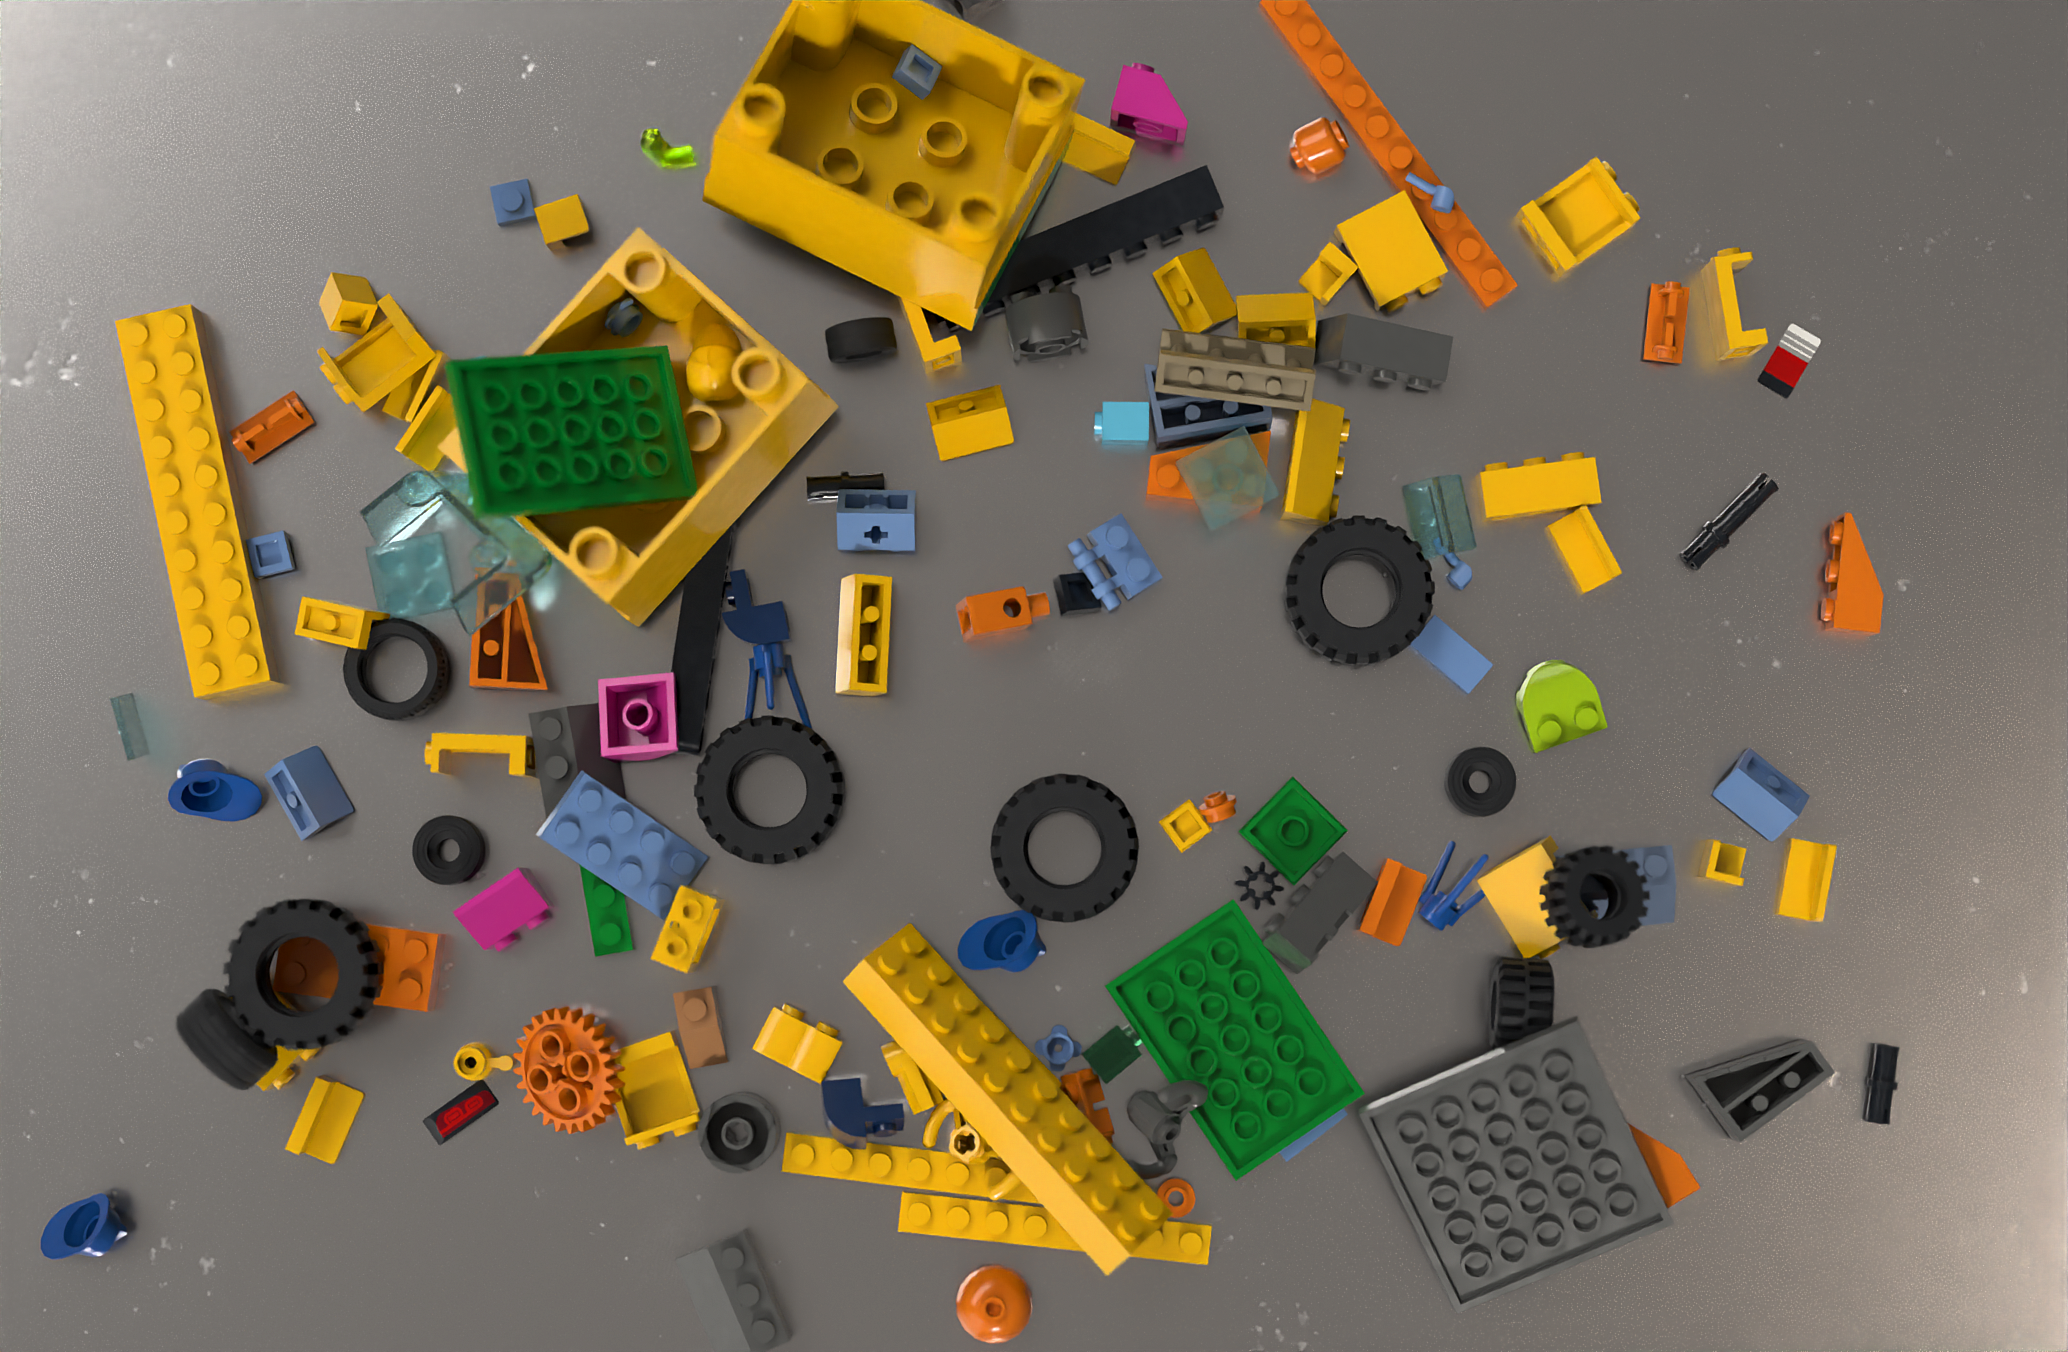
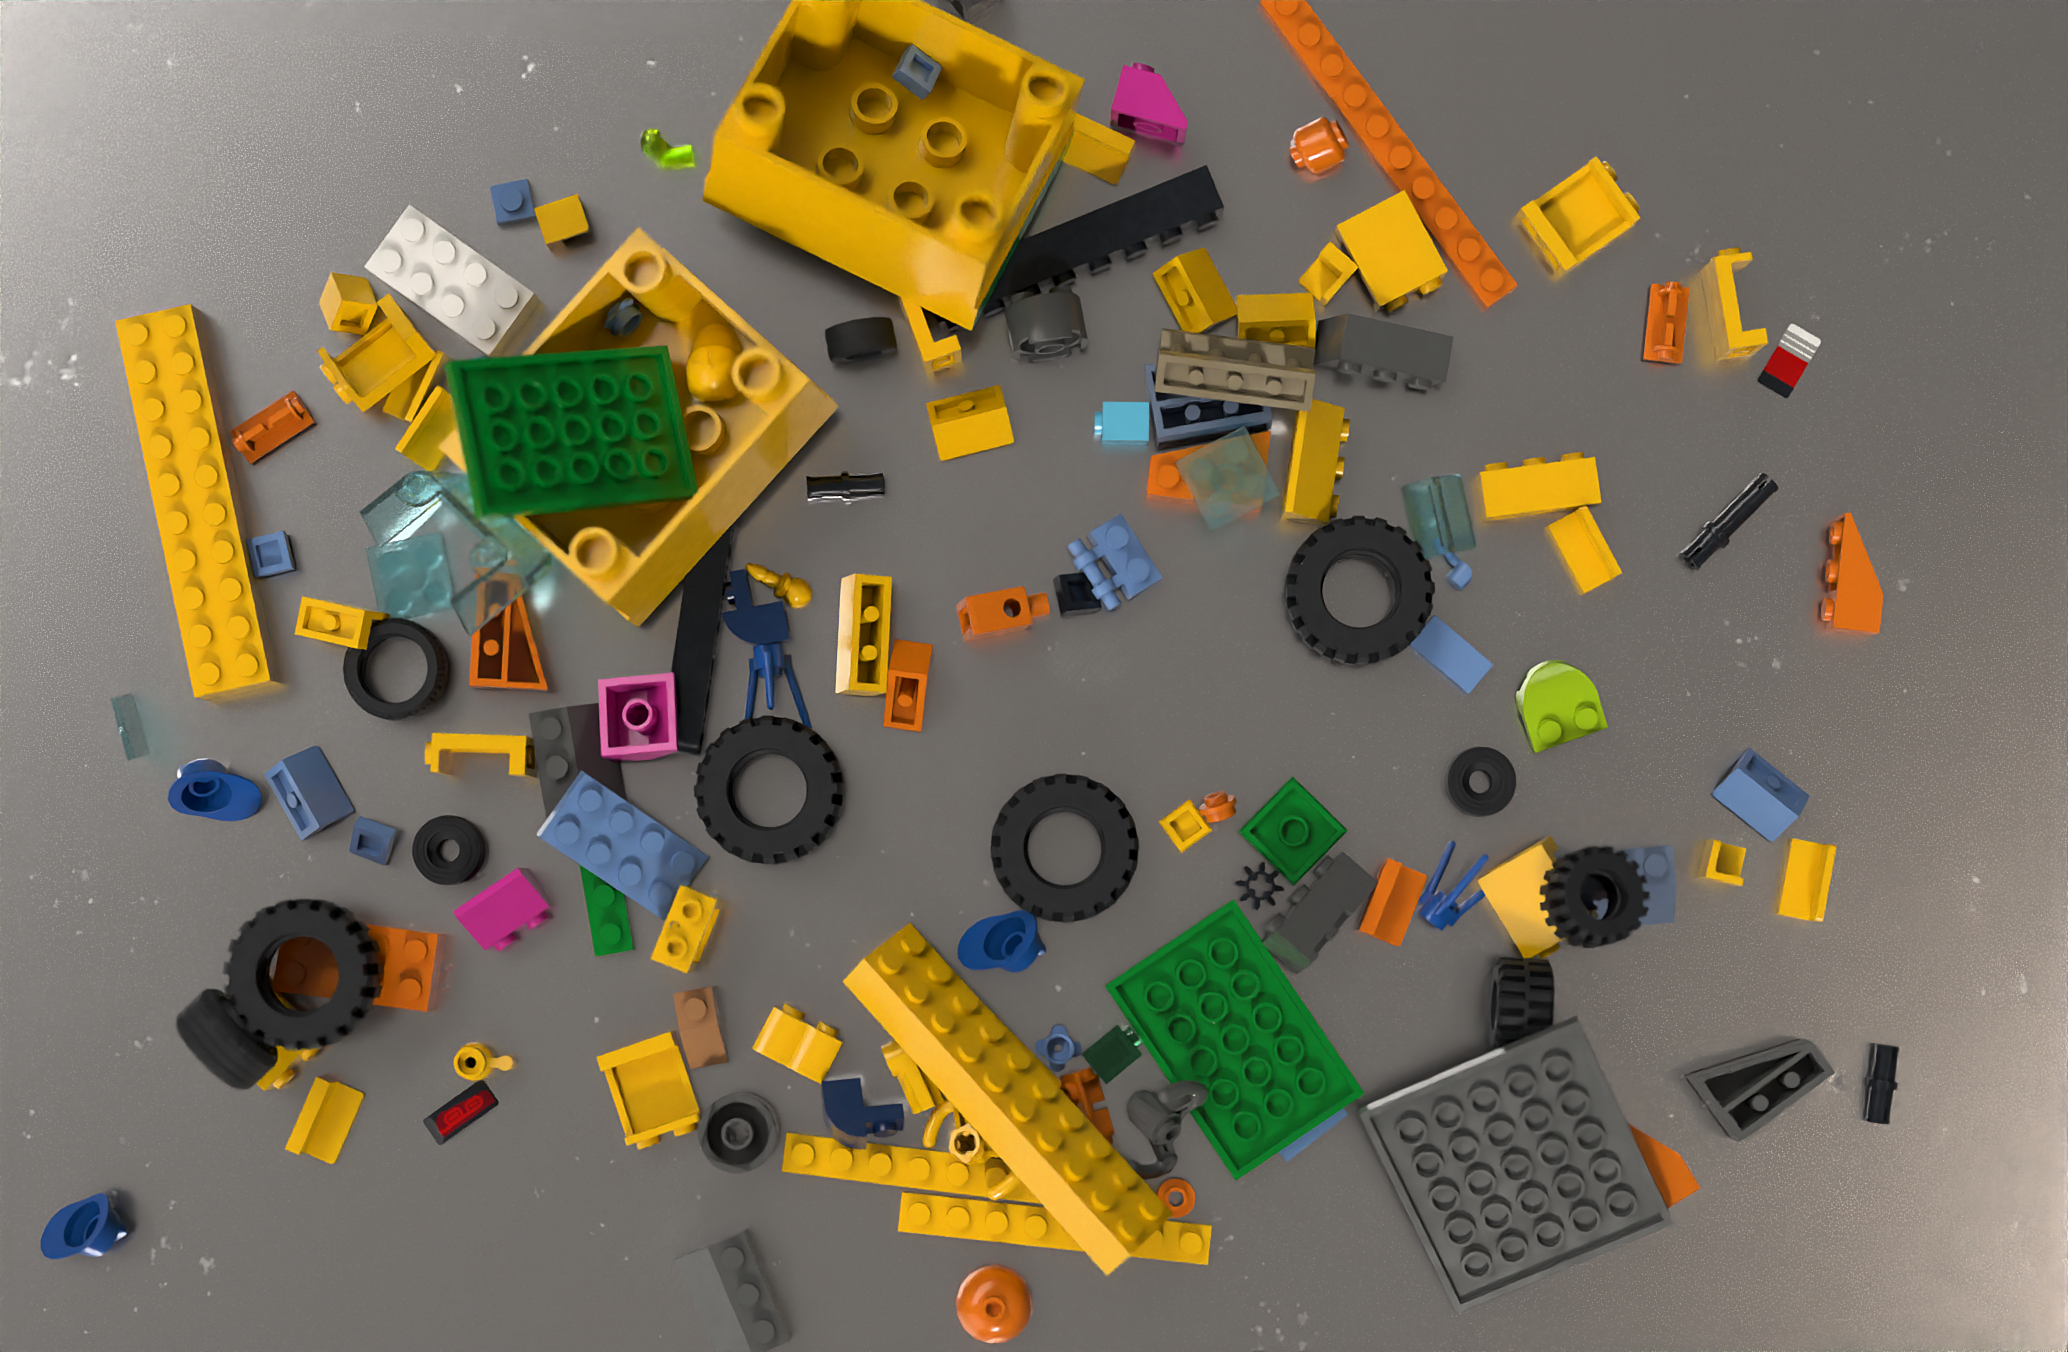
orange gear [513,1006,625,1134] -> none
medium blue brick [836,489,916,552] -> none
medium blue hand [1405,172,1455,213] -> none
none -> medium blue plate [349,816,396,866]
none -> white brick [364,204,541,357]
none -> yellow bar [745,563,812,608]
none -> orange slope [883,639,933,732]

